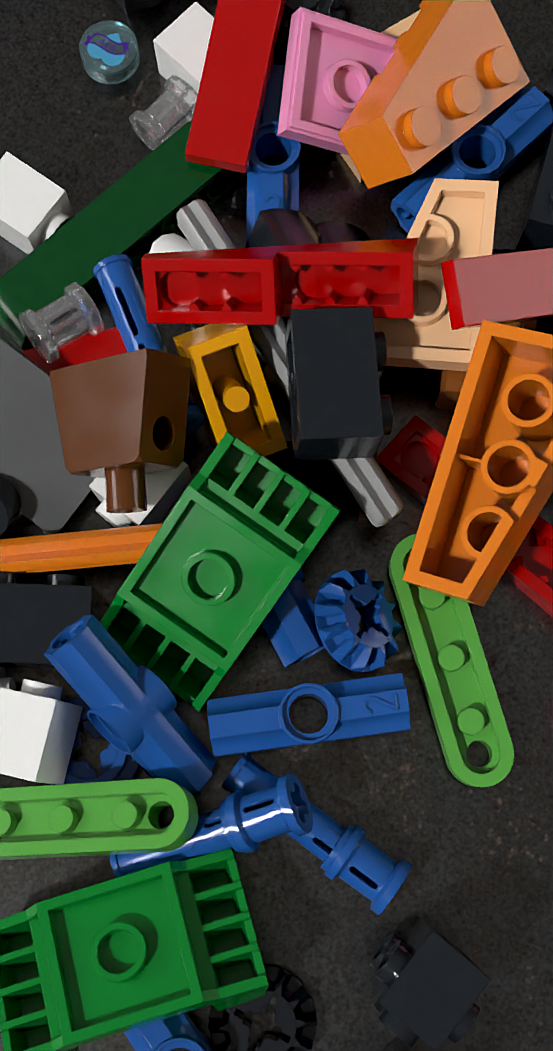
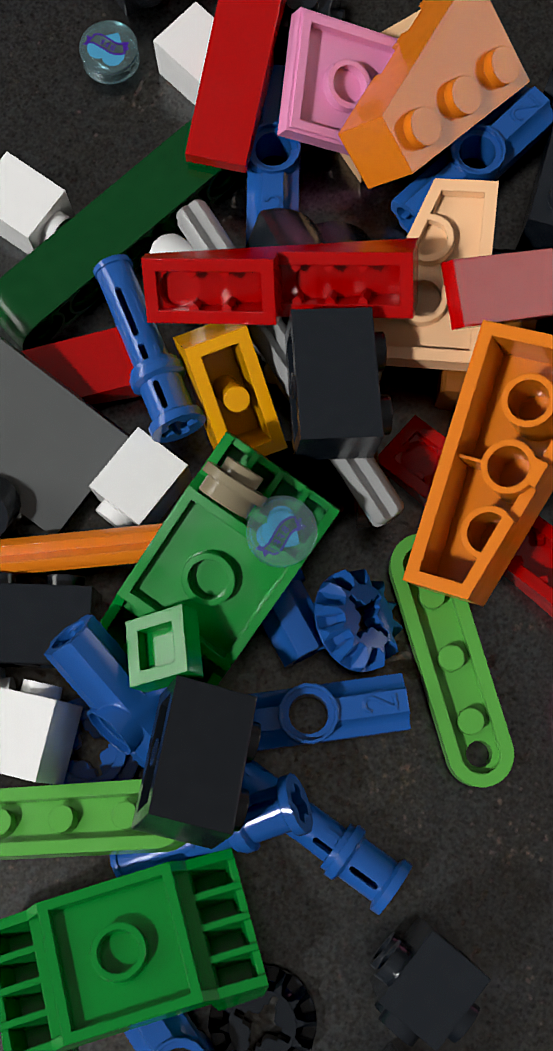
clear bush [19,281,104,363] -> none
reddish brown torso [50,348,191,513] -> none
clear bush [129,75,198,150] -> none
none -> plate [125,604,203,693]
none -> black brick [131,675,261,849]
none -> dark tan plate [199,456,268,519]
none -> clear light blue tile [246,496,317,568]

